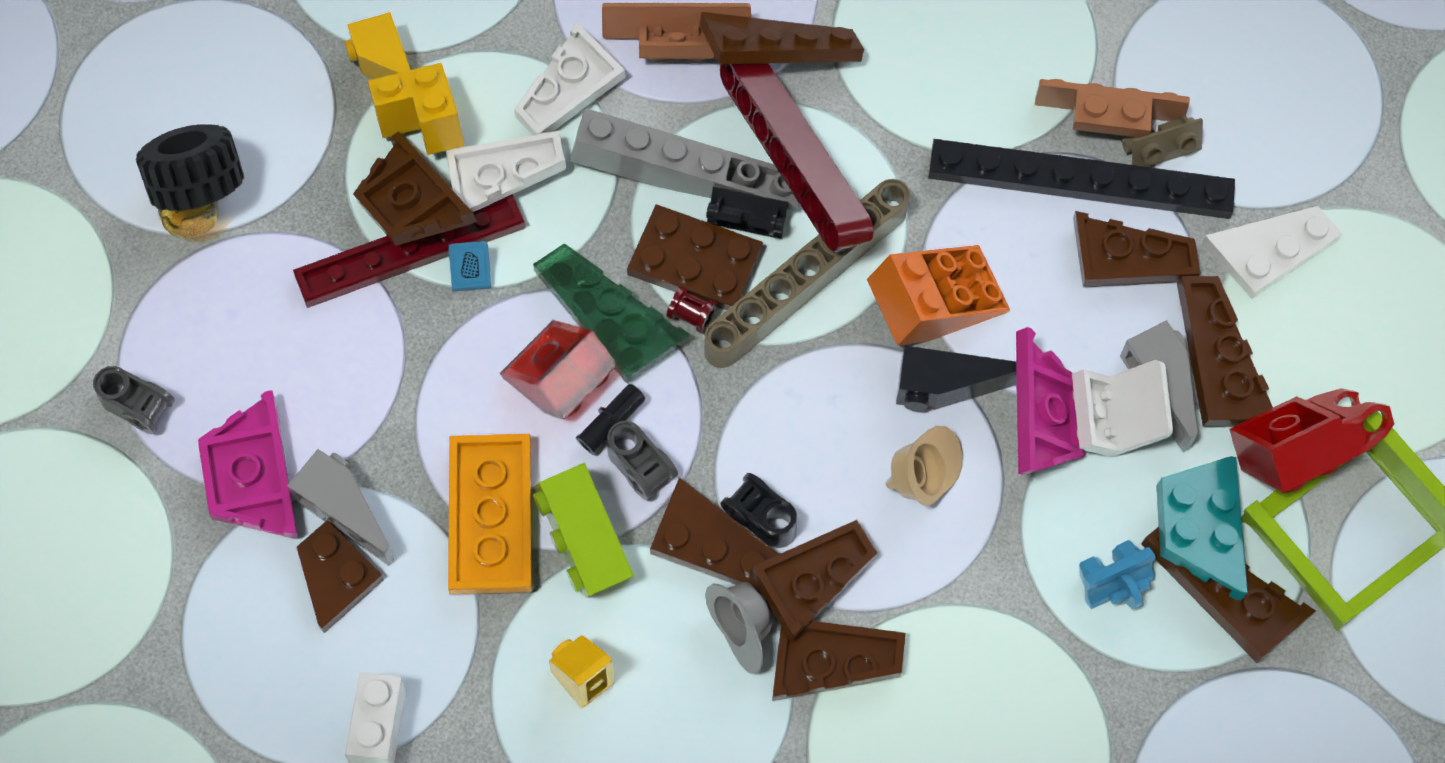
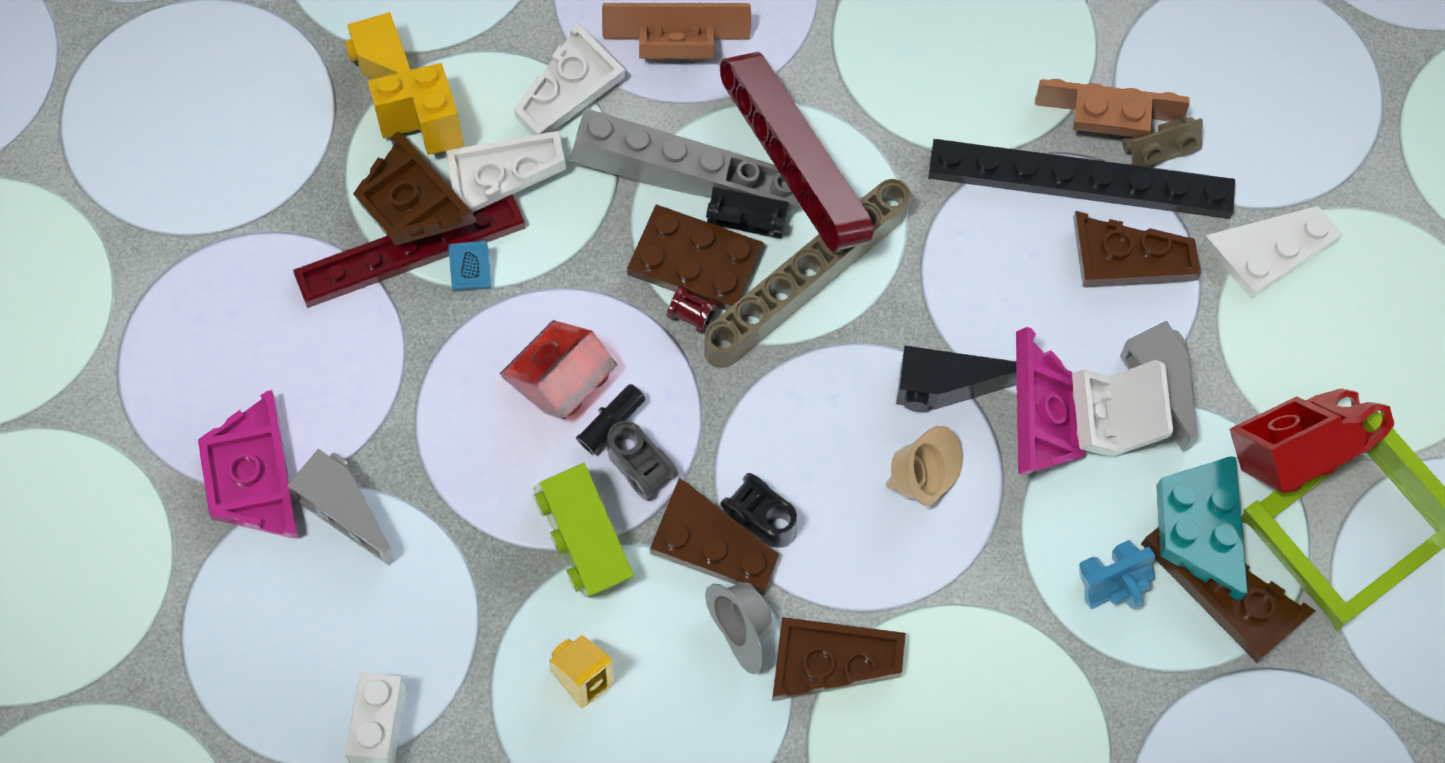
dark grey piece [93,366,175,434] -> none
black tyre [135,124,244,211] -> none
clear yellow hair [158,201,219,239] -> none
reddish brown wing [296,520,384,633] -> none
light orange plate [448,433,532,595] -> none
clear green wing [533,243,690,384] -> none
reddish brown wing [699,12,864,64] -> none
reddish brown wing [750,520,877,642] -> none
orange slope [866,245,1010,346] -> none
reddish brown wing [1177,276,1273,426] -> none

